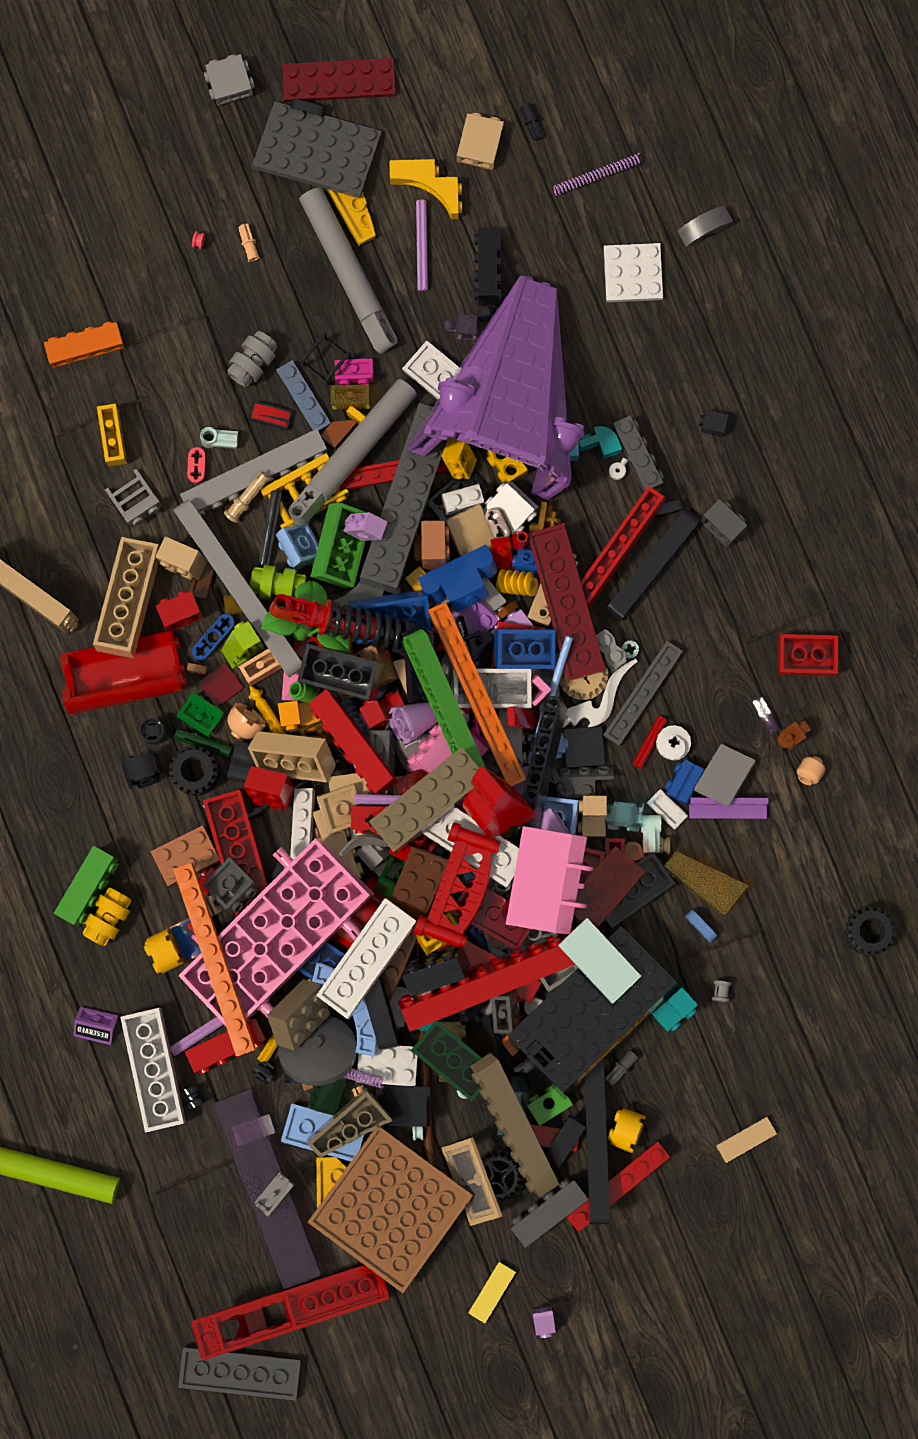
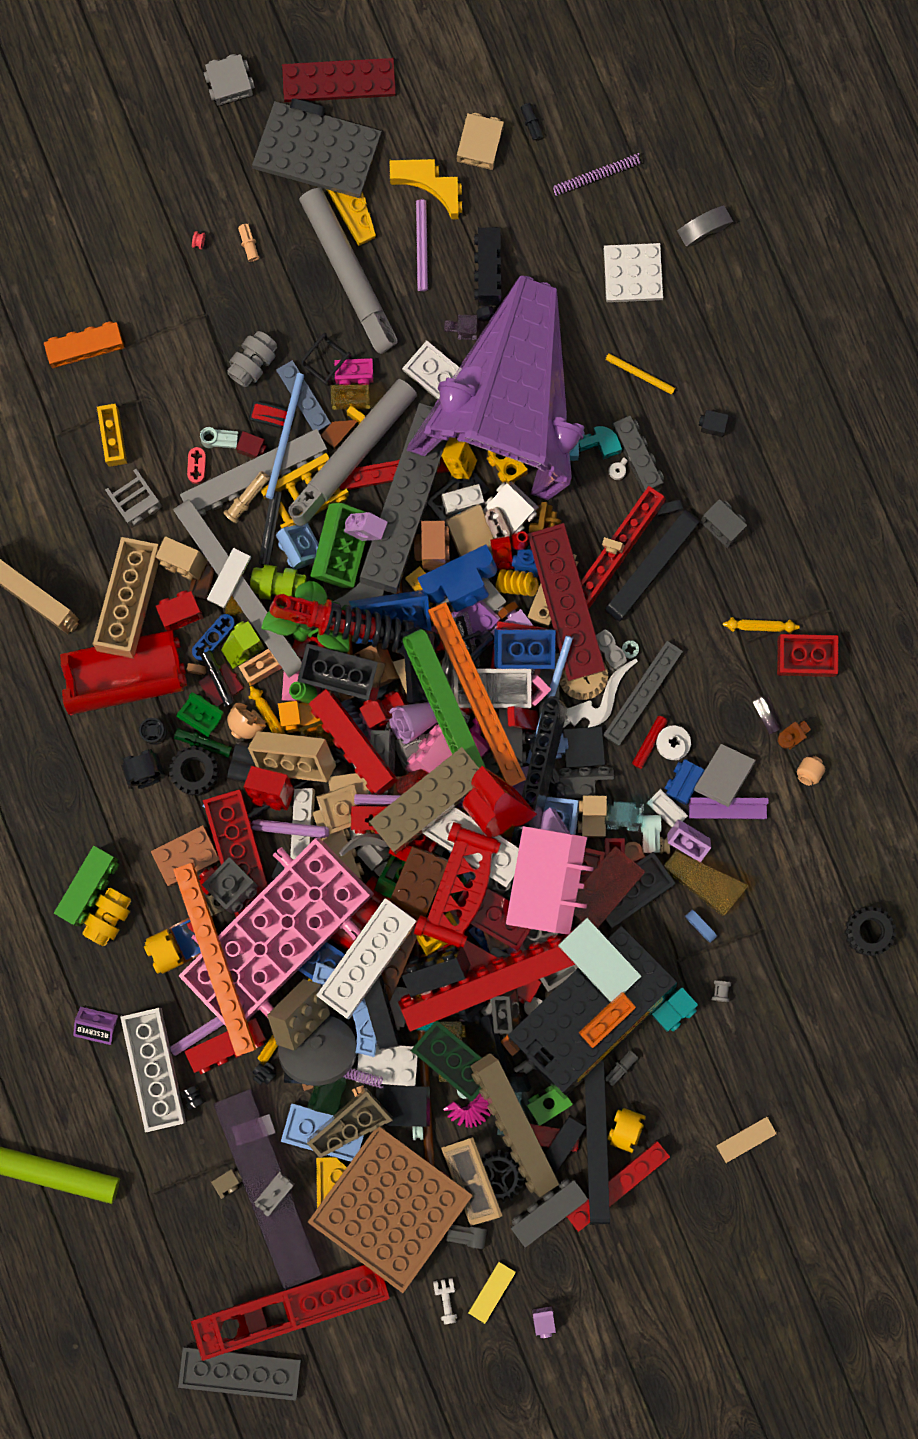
none -> black pin [200,650,236,707]
none -> white tile [207,548,251,608]
none -> dark tan brick [211,1169,243,1199]
none -> dark red brick [236,431,267,459]
none -> lavender axle [252,819,329,838]
none -> light blue piece [266,373,304,499]
none -> white hinge [433,1278,457,1325]
none -> dark pink hair [443,1093,491,1128]
none -> dark grey piece [447,1224,487,1249]
none -> orange tile [579,992,636,1048]
none -> tan plate [602,537,624,554]
none -> yellow bar [605,353,675,395]
none -> lavender brick [667,819,711,862]
none -> yellow wheel [723,617,800,634]

